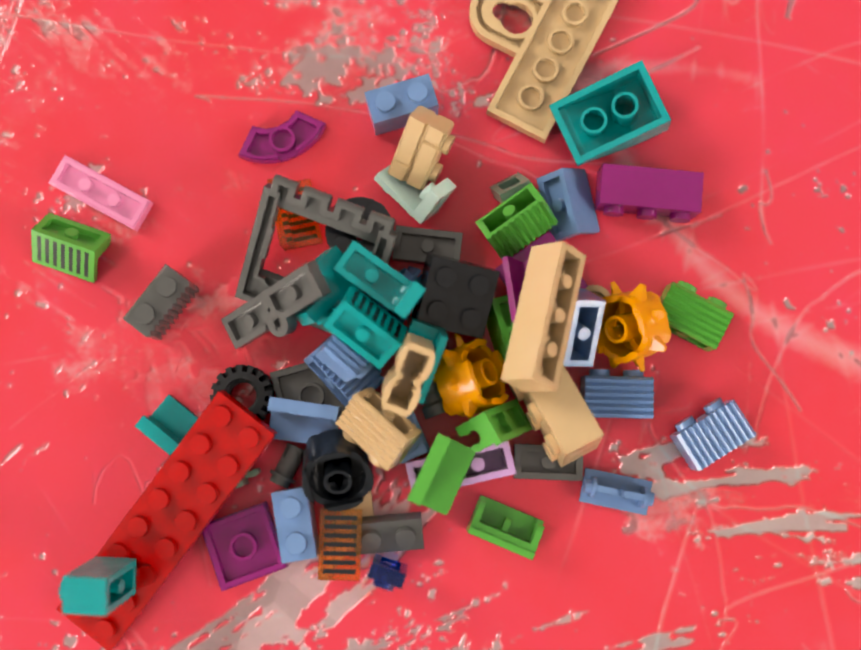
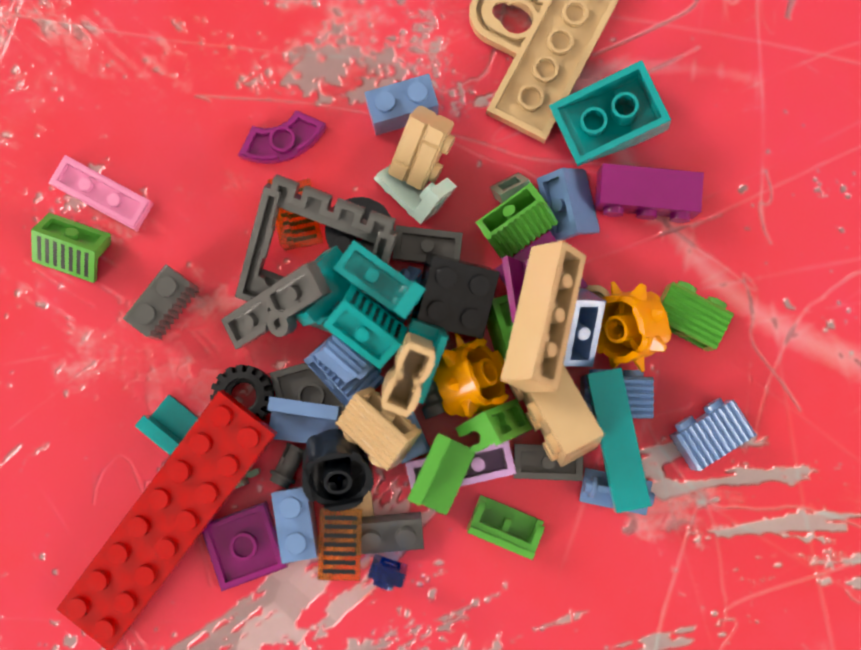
teal brick [59,556,137,616] -> none
none -> teal tile [585,368,651,513]

